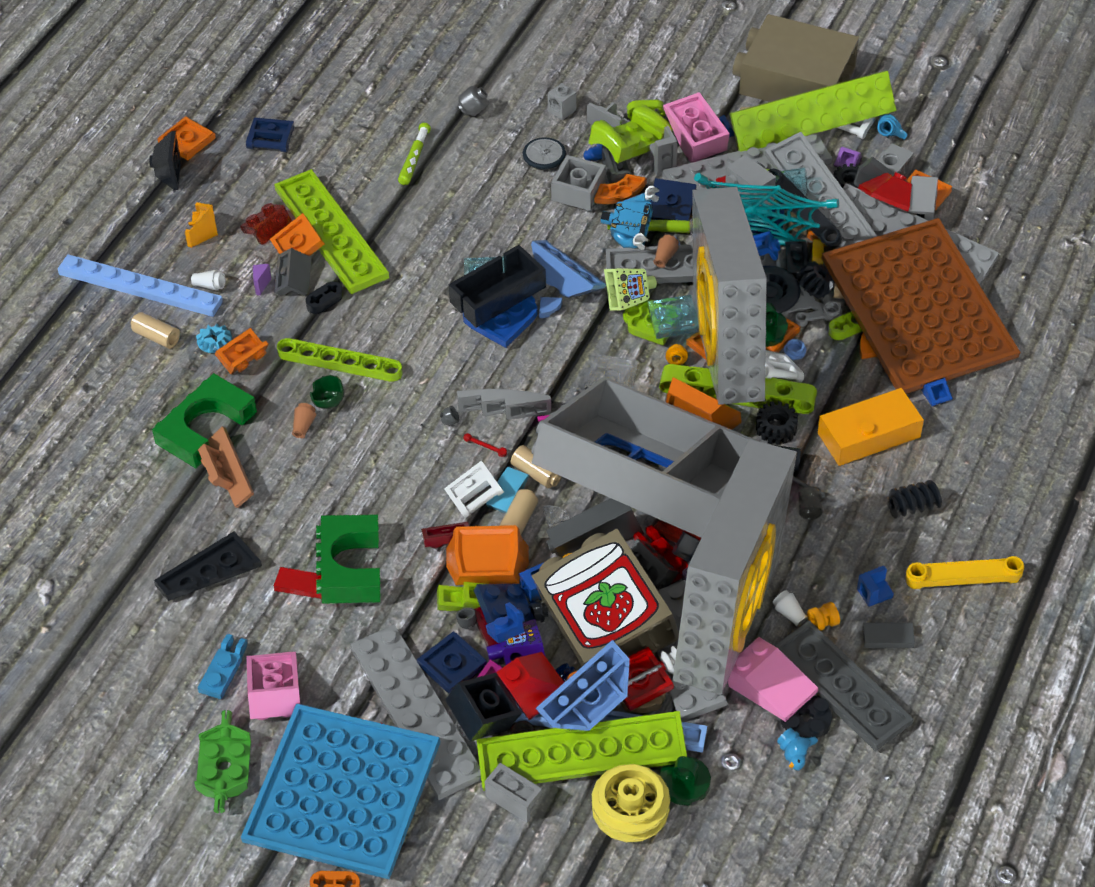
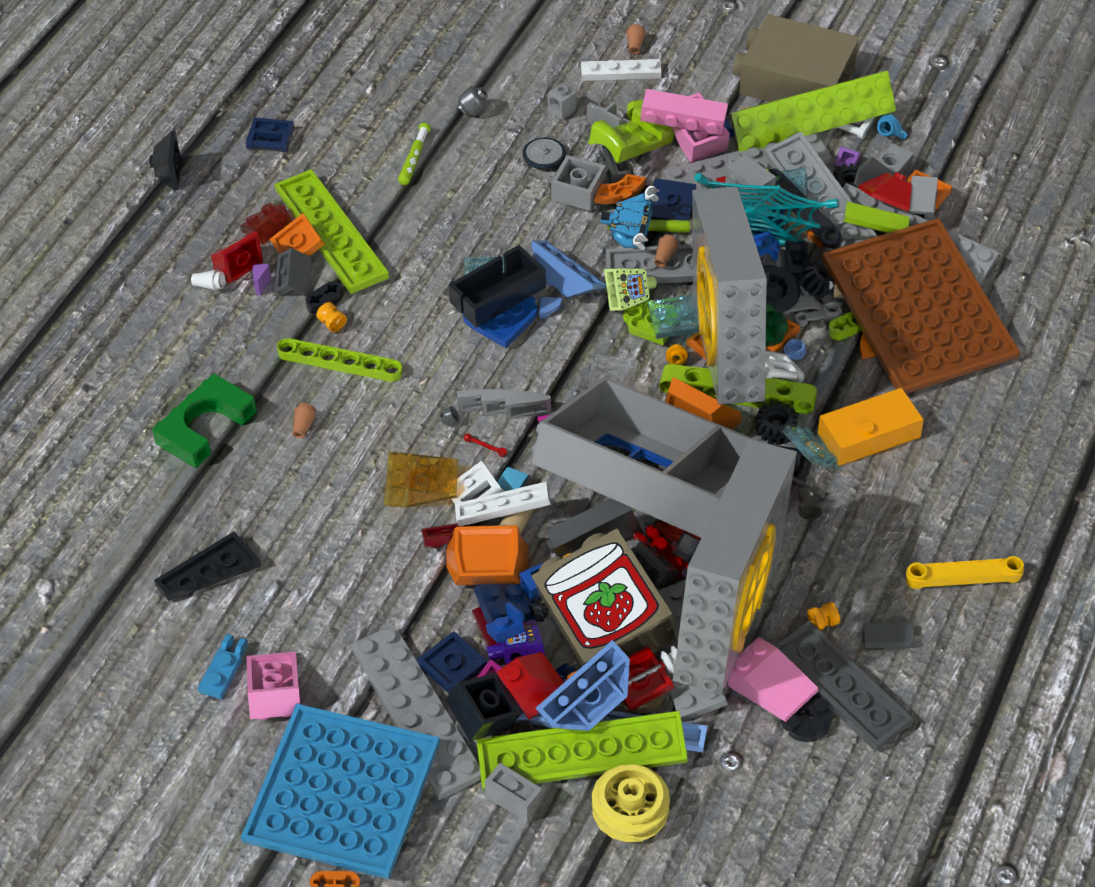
light blue plate [58,254,223,317] -> none
tan brick [131,312,180,349] -> none
orange tile [157,116,216,161] -> none
light orange slope [185,202,218,248] -> none
bright green plate [194,710,251,813] -> none
medium azure gear [196,323,232,353] -> none
nougat bracket [198,426,254,508] -> none
orange bracket [215,328,269,374] -> none
red tile [273,567,322,599] -> none
dark green hair [310,375,345,409] -> none
green arch [316,515,380,604] -> none
lime slope [437,582,483,611] -> none
dark grey hinge [456,608,477,629] -> none
tan brick [511,445,562,488] -> none
blue arm [583,144,604,161] -> none
light grey panel [650,126,677,177] -> none
dark green tile [660,756,711,806] -> none
white cone [773,590,808,627] -> none
dark azure animal [777,728,818,771] -> none
yellow beam [811,239,824,264] -> none
blue panel [857,566,894,607] -> none
black piece [888,480,942,518] -> none
blue slope [921,378,953,406] -> none
none -> red slope [211,231,263,284]
none -> light orange wheel [316,302,347,332]
none -> clear yellow slope [383,452,458,508]
none -> white plate [455,482,551,527]
none -> white plate [581,59,661,81]
none -> nougat cone [626,24,646,55]
none -> bright pink brick [640,89,728,136]
none -> clear light blue plate [782,425,837,468]
none -> lime tile [844,201,909,233]

